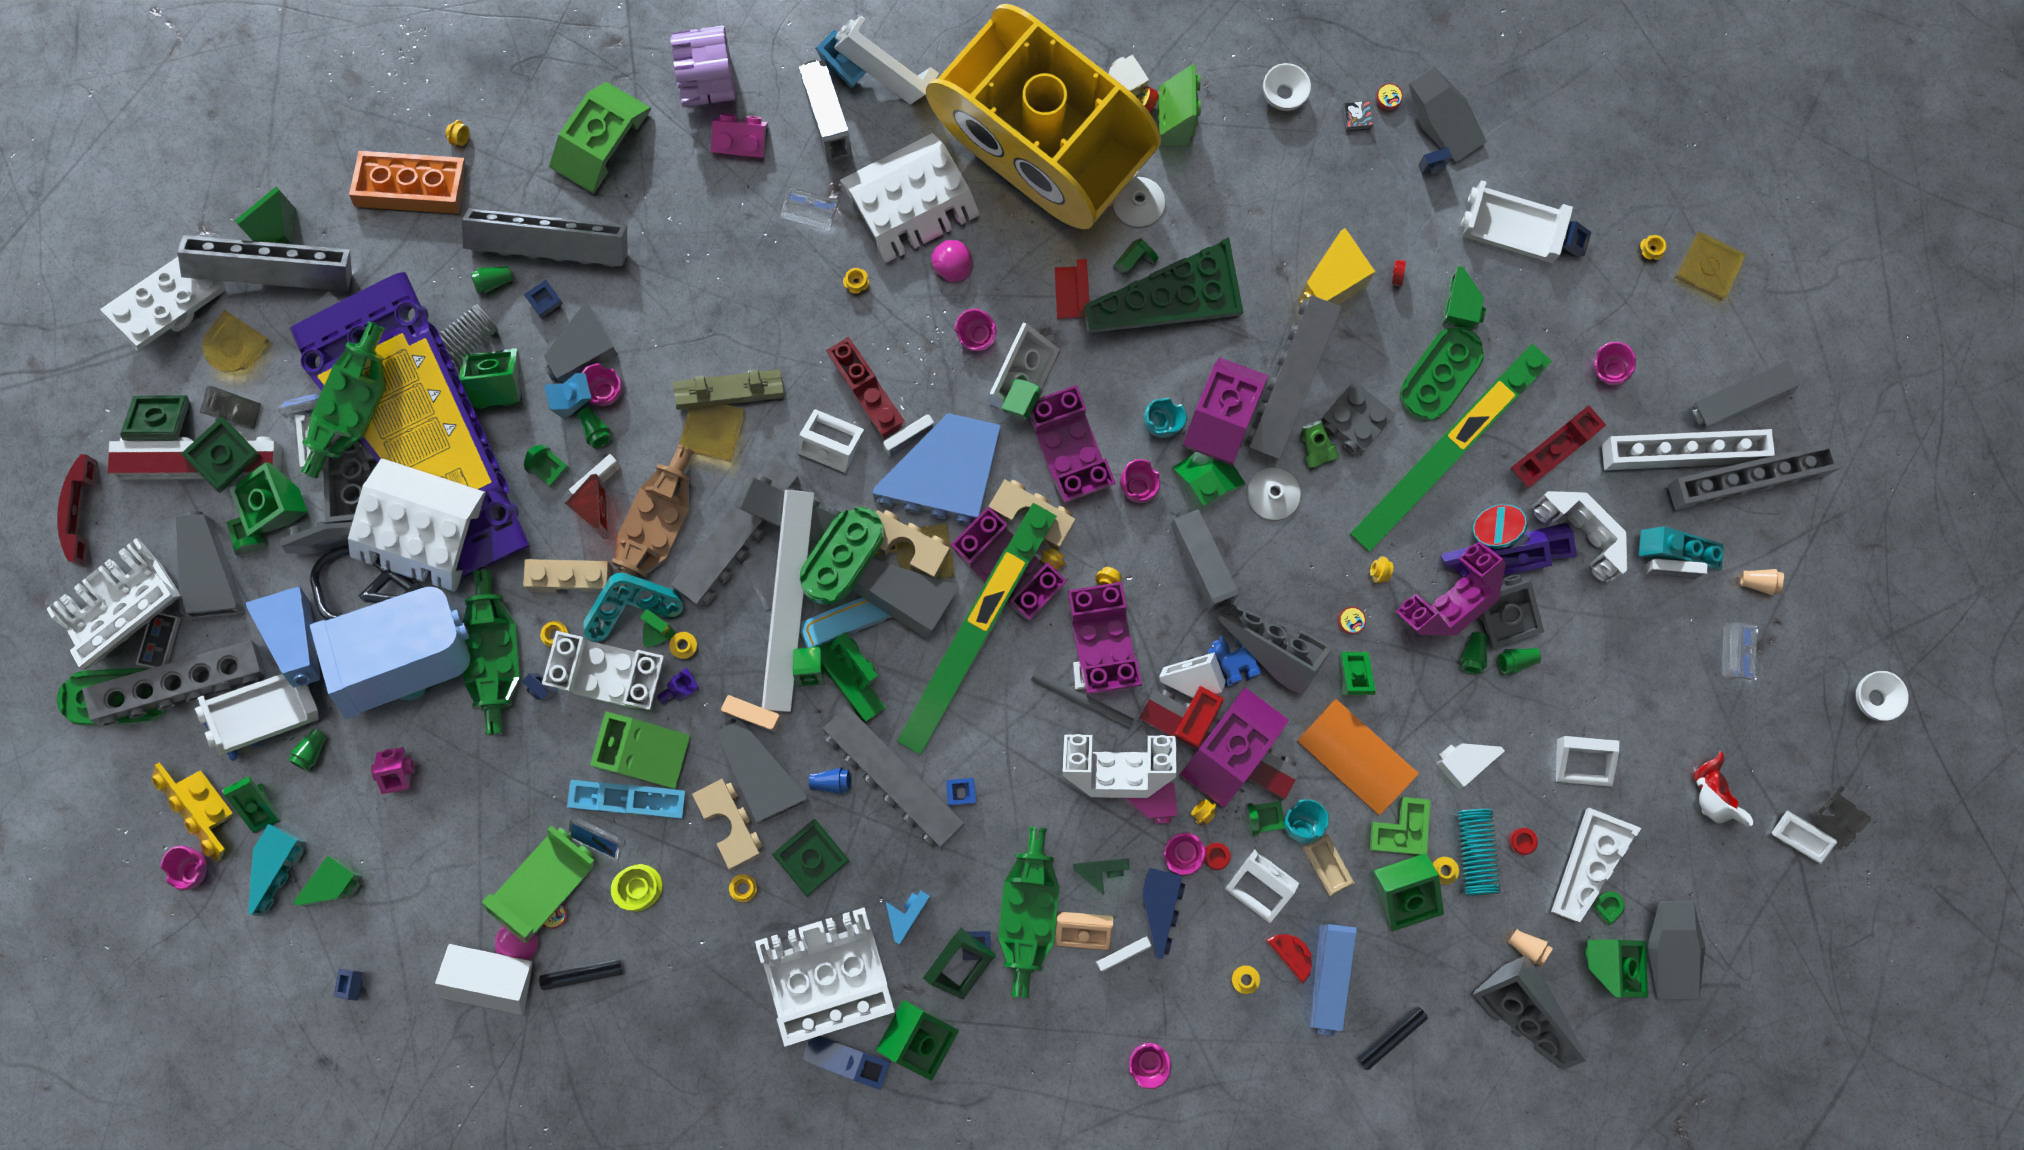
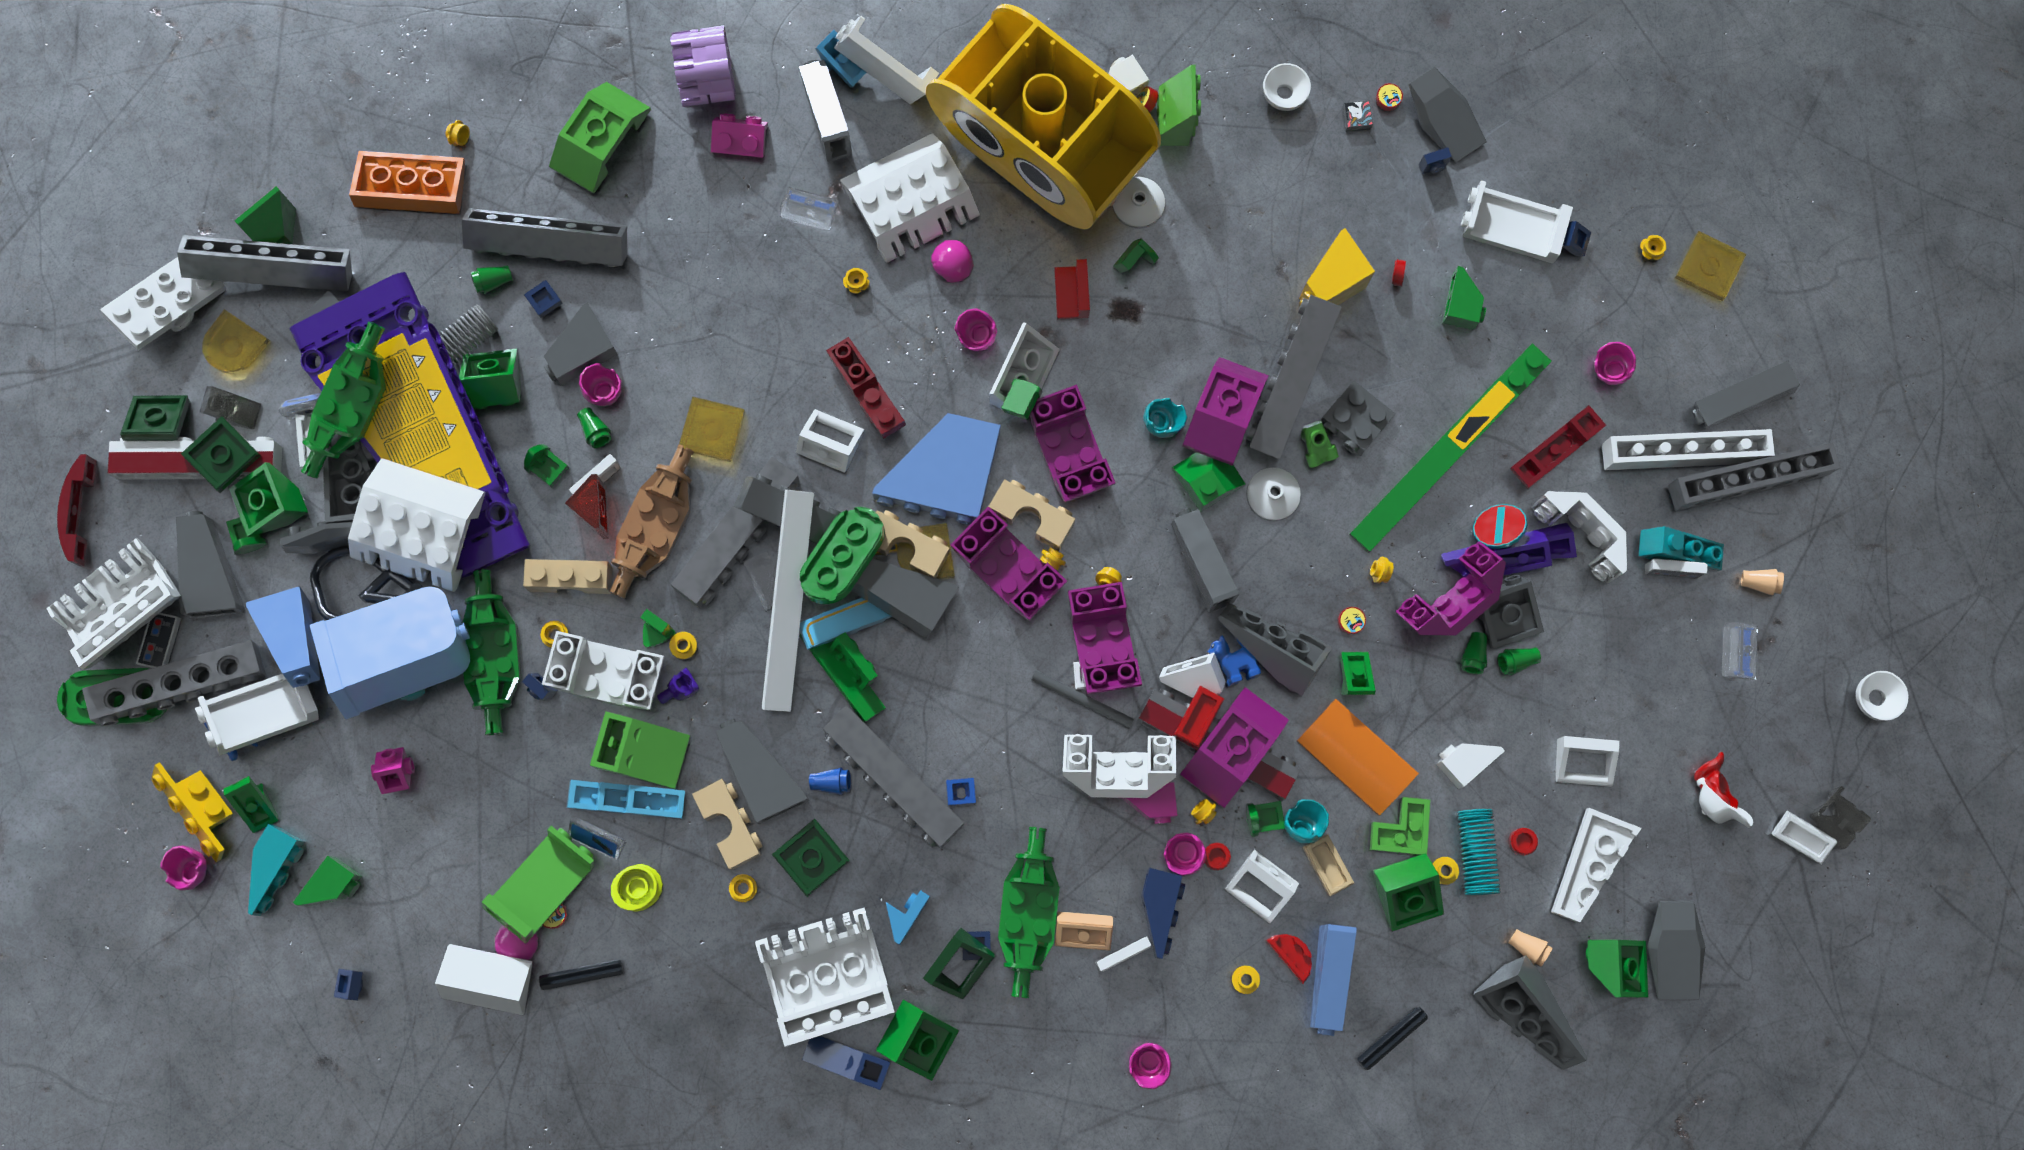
green cone [288,729,327,772] -> none
dark azure slope [544,373,591,418] -> none
teal beam [583,573,683,642] -> none
olive hinge [673,369,784,410] -> none
light nougat slope [721,695,779,734] -> none
green slope [792,647,825,687] -> none
white tile [883,415,934,457] -> none
green slope [897,503,1057,755] -> none
clear green slope [1072,858,1130,896] -> none
dark green wing [1083,237,1243,333] -> none
dark pink hair [1119,459,1160,503] -> none
green tile [1400,327,1484,421] -> none
green tile [1591,891,1625,926] -> none

